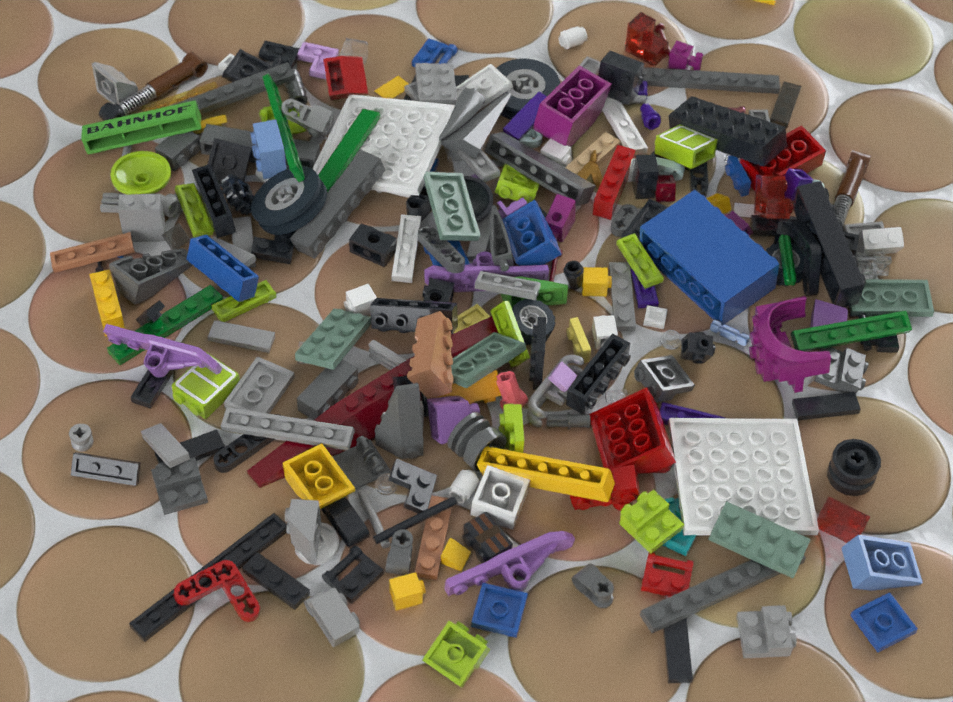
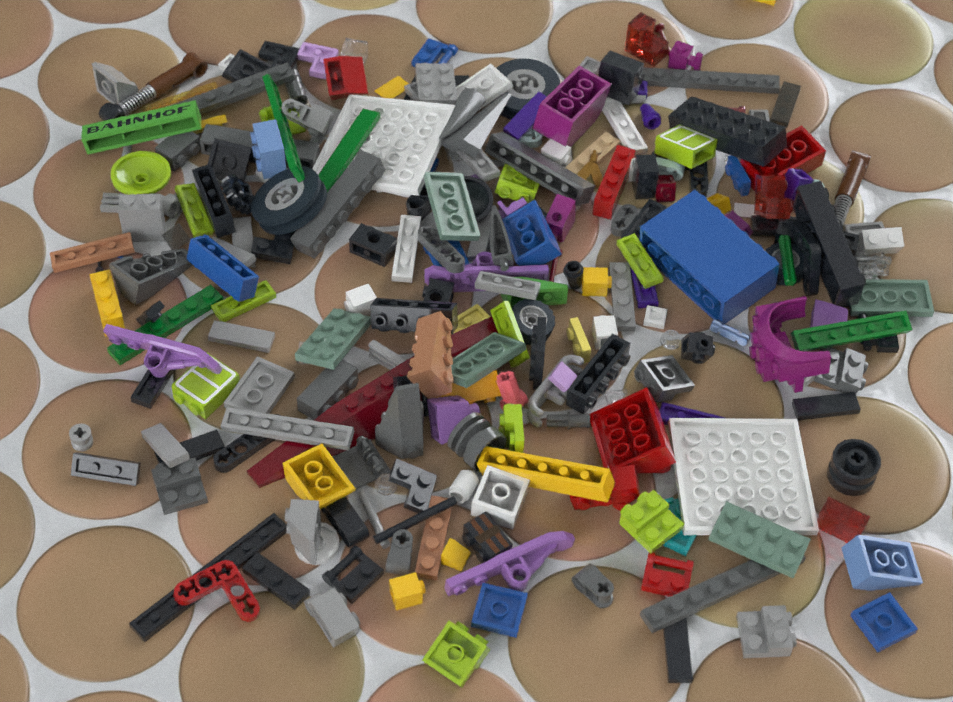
white brick [559,26,587,49] -> none

